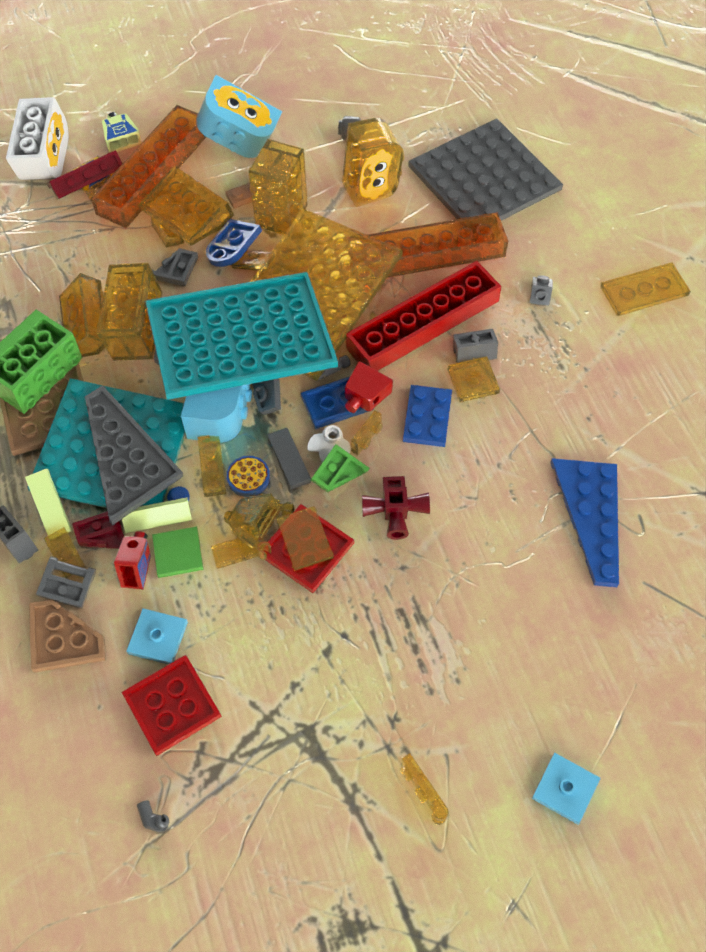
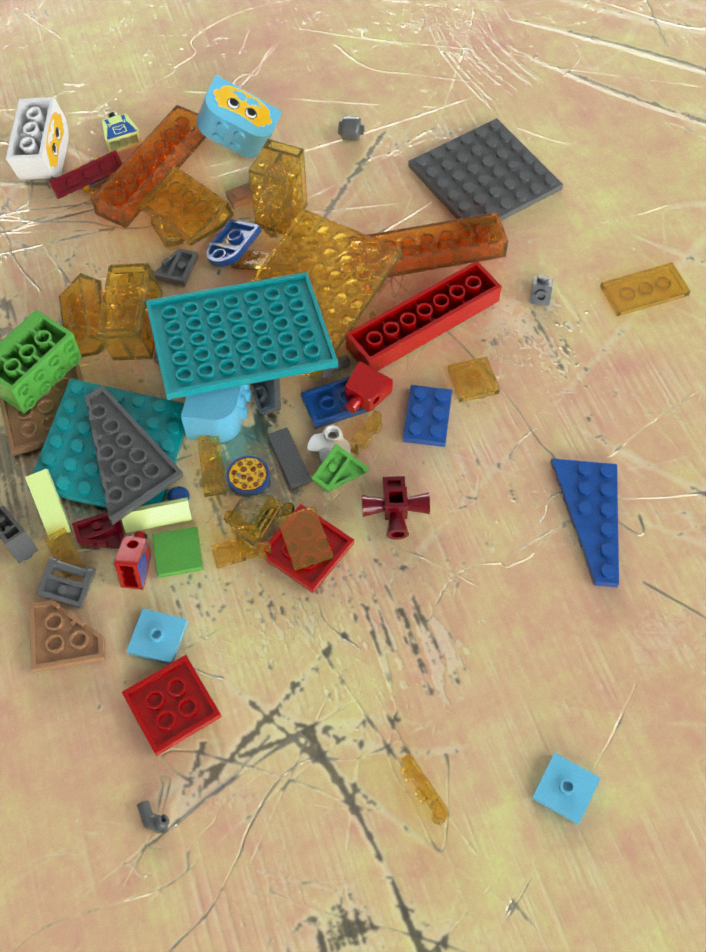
clear yellow brick [342,118,404,207] -> none
dark grey hinge [453,329,498,365] -> none

